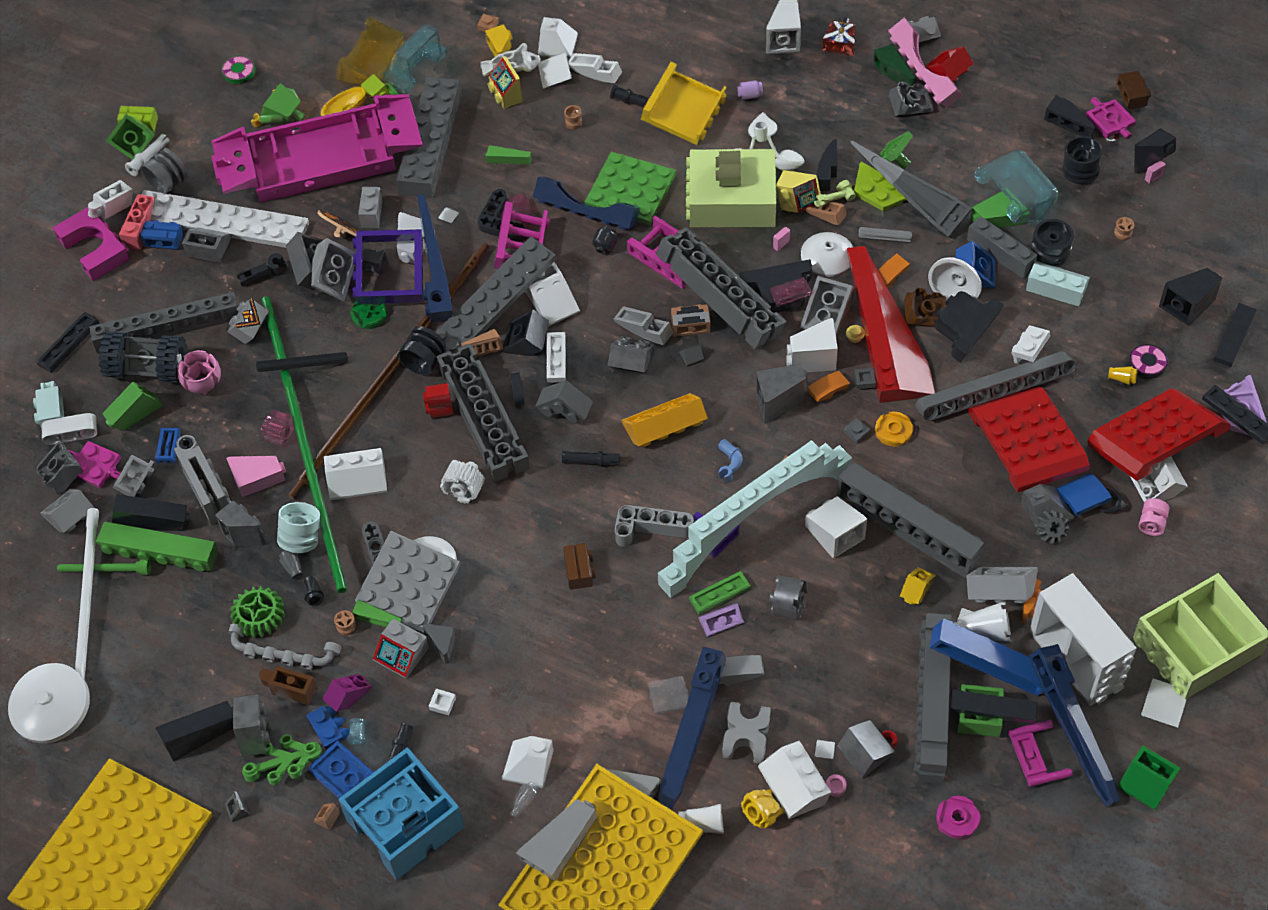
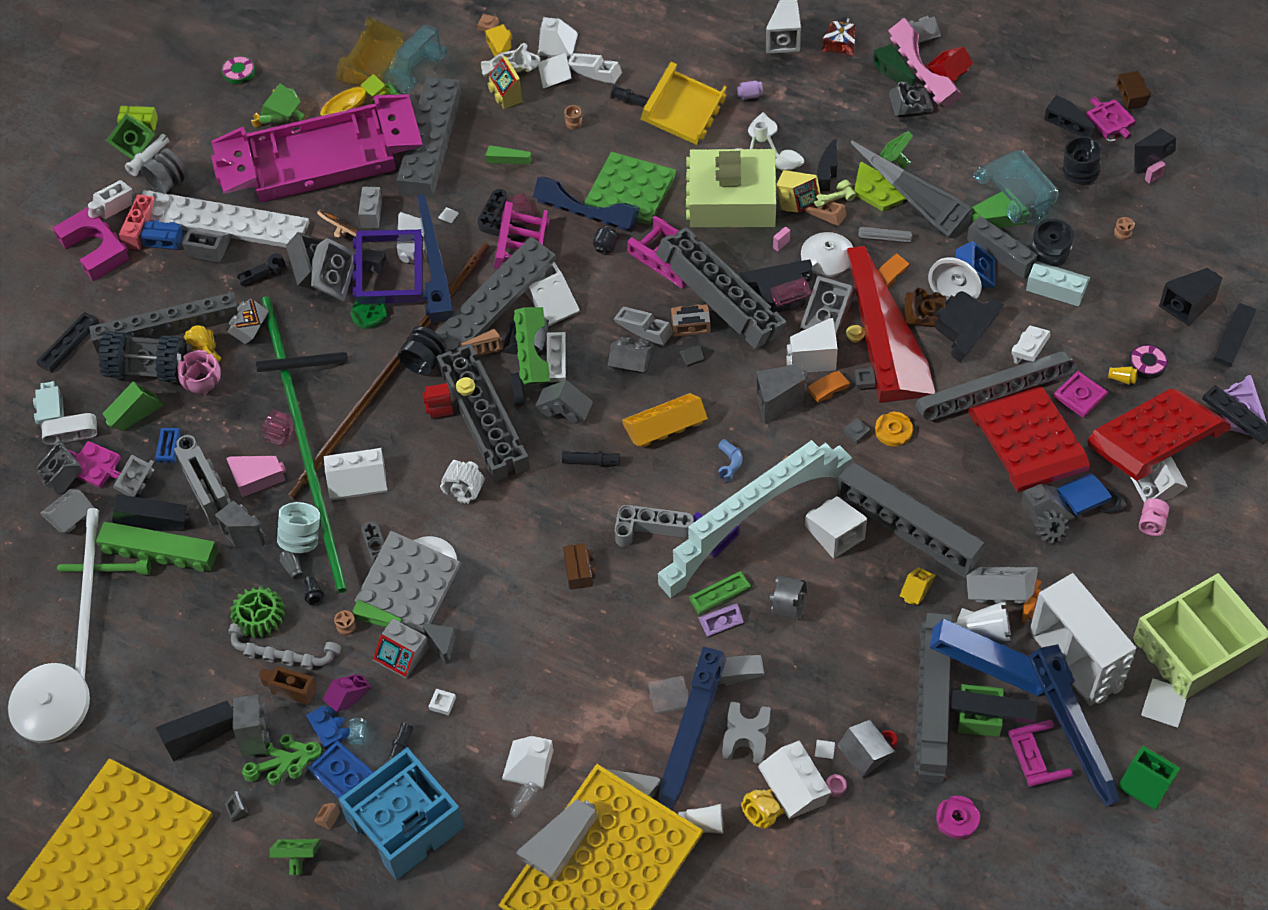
none -> yellow piece [184,325,222,363]
none -> bright green tile [270,839,321,875]
none -> light yellow plate [456,377,475,396]
none -> bright green arch [514,307,550,384]
none -> dark pink plate [1053,371,1108,418]

